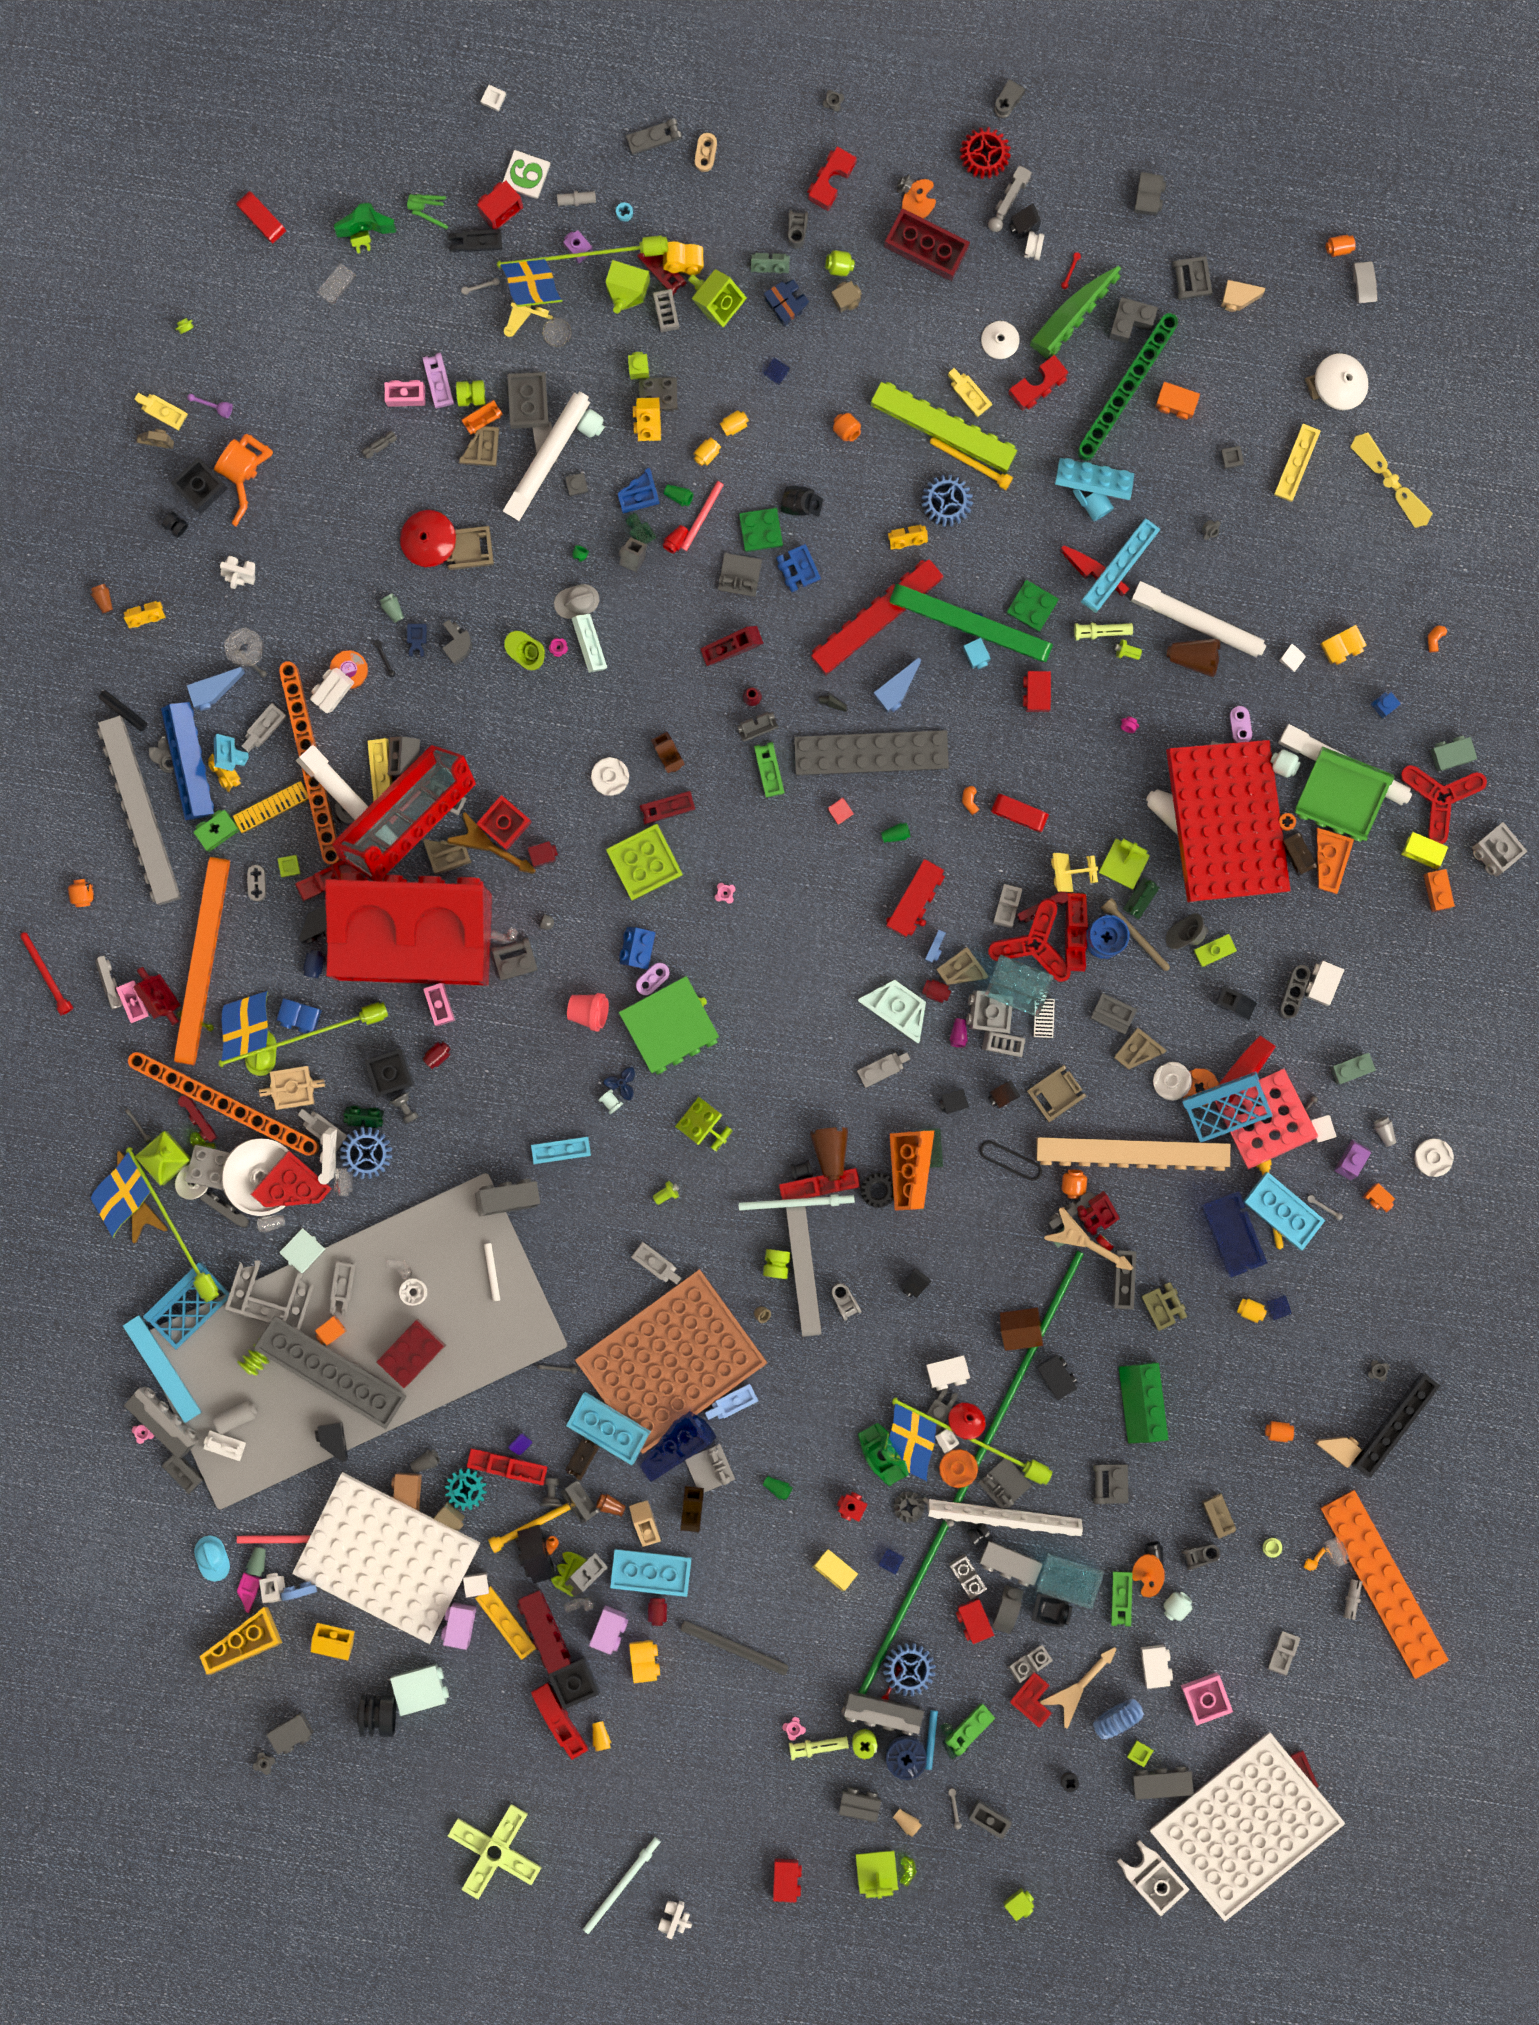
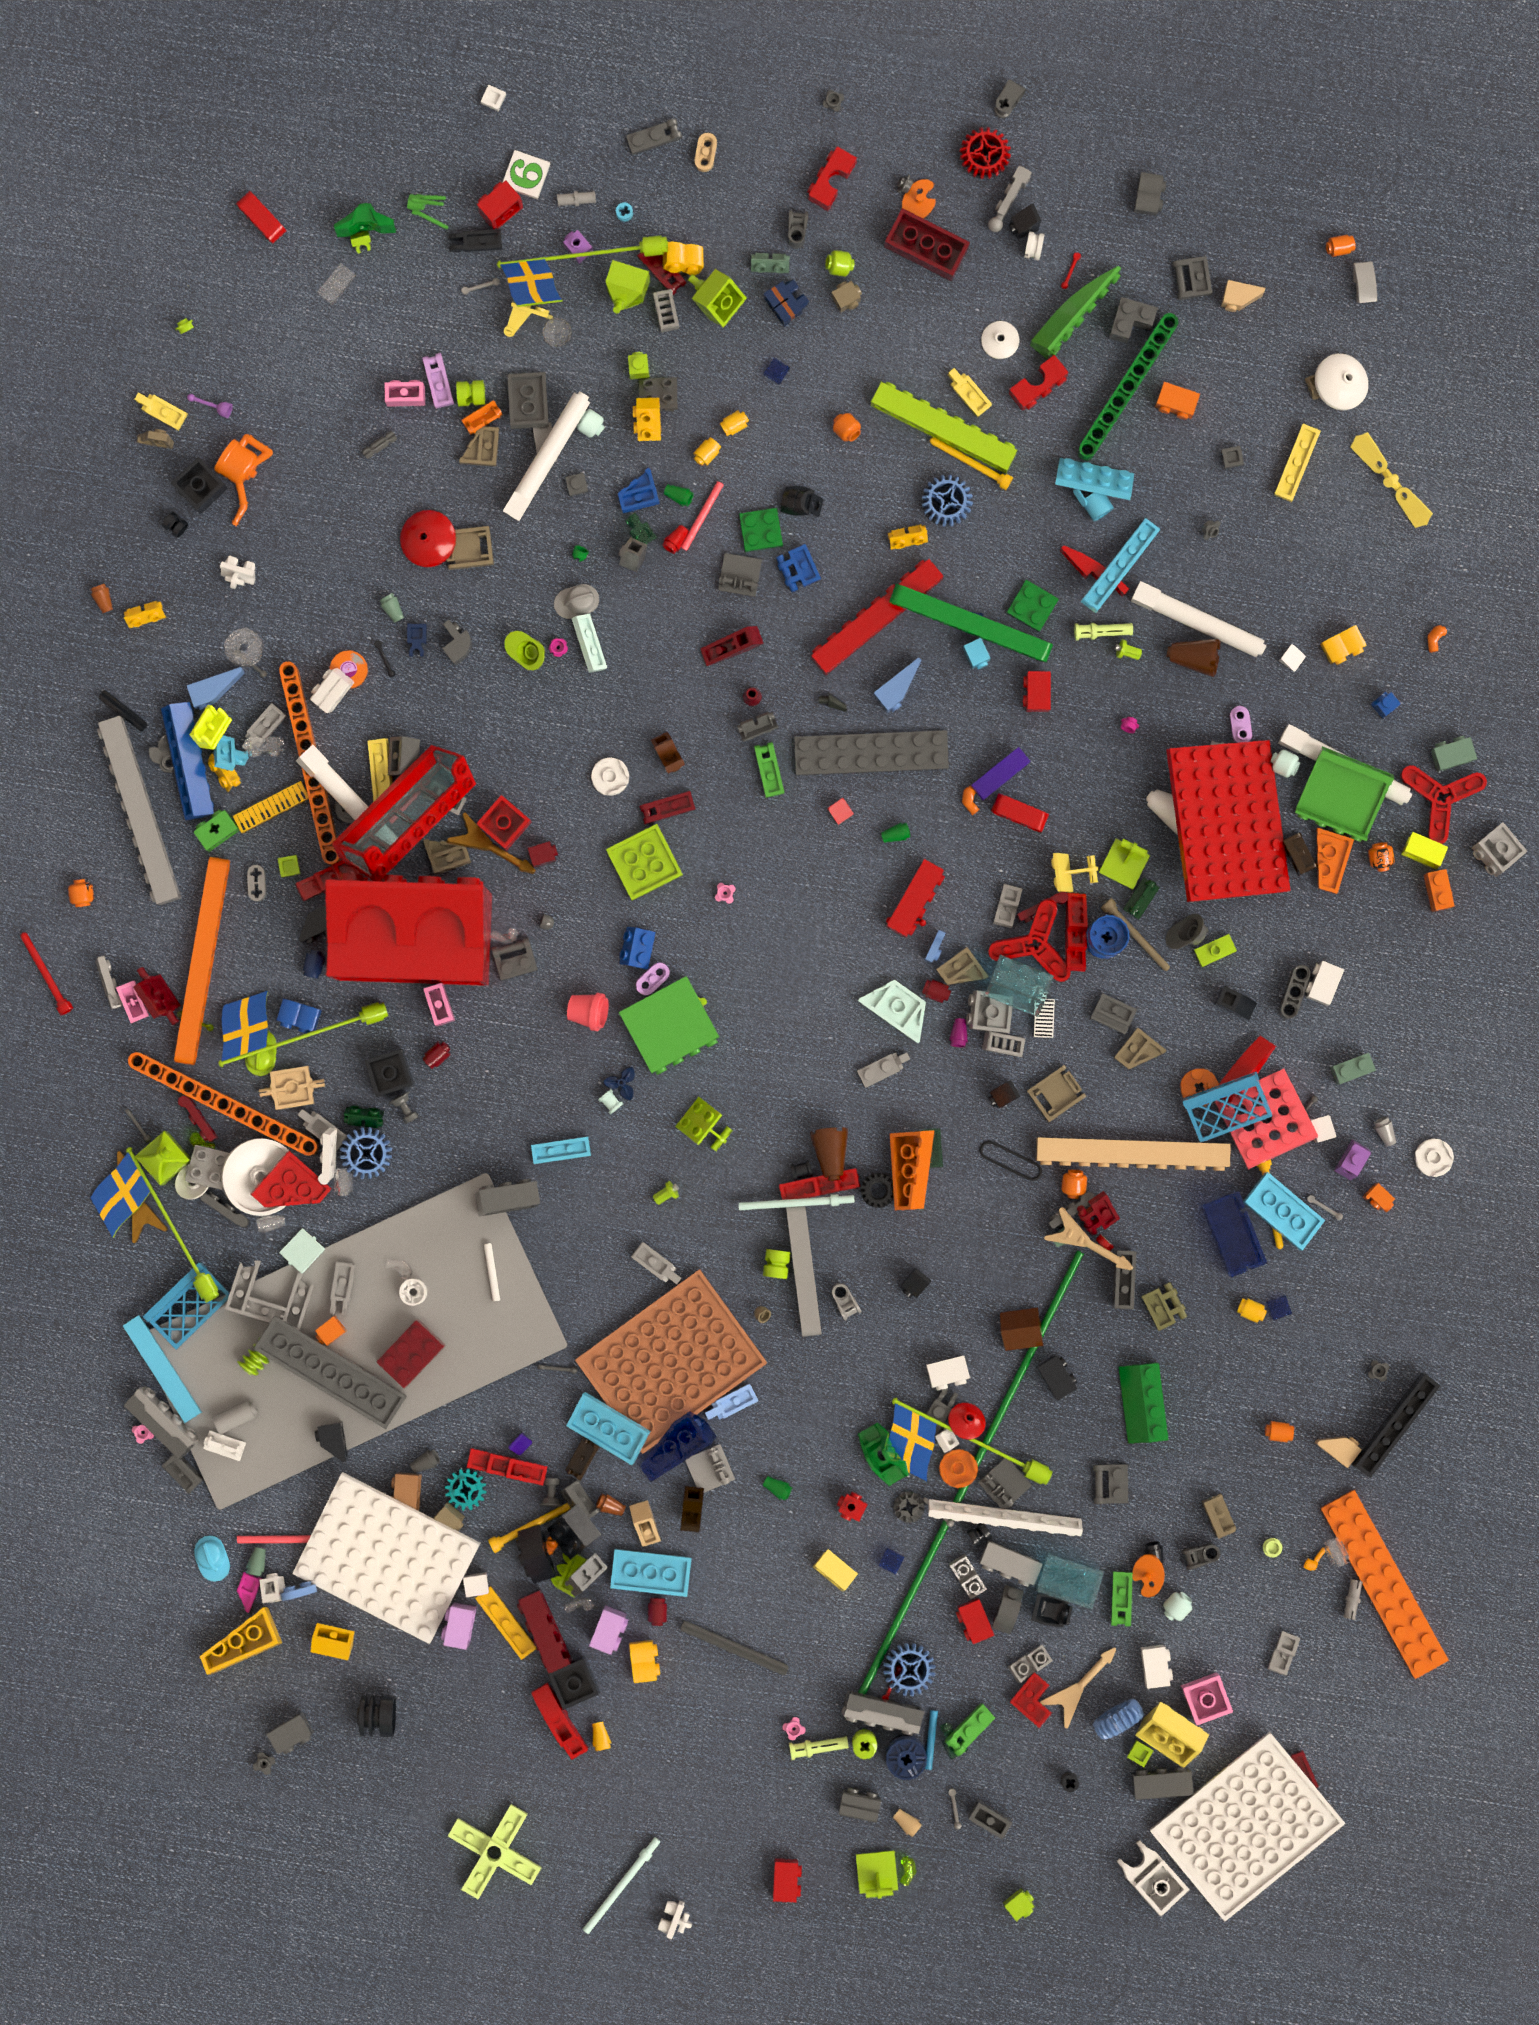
light aqua brick [390,1663,449,1716] -> none
black brick [939,1089,969,1114] -> none
white tile [1153,1062,1192,1101] -> none
orange bush [1279,813,1296,831] -> none
none -> neon yellow hinge [189,705,232,750]
none -> clear hinge [244,737,285,757]
none -> black brick [547,1504,602,1560]
none -> dark purple slope [971,747,1031,800]
none -> light yellow brick [1136,1702,1209,1768]
none -> orange head [1368,842,1395,872]

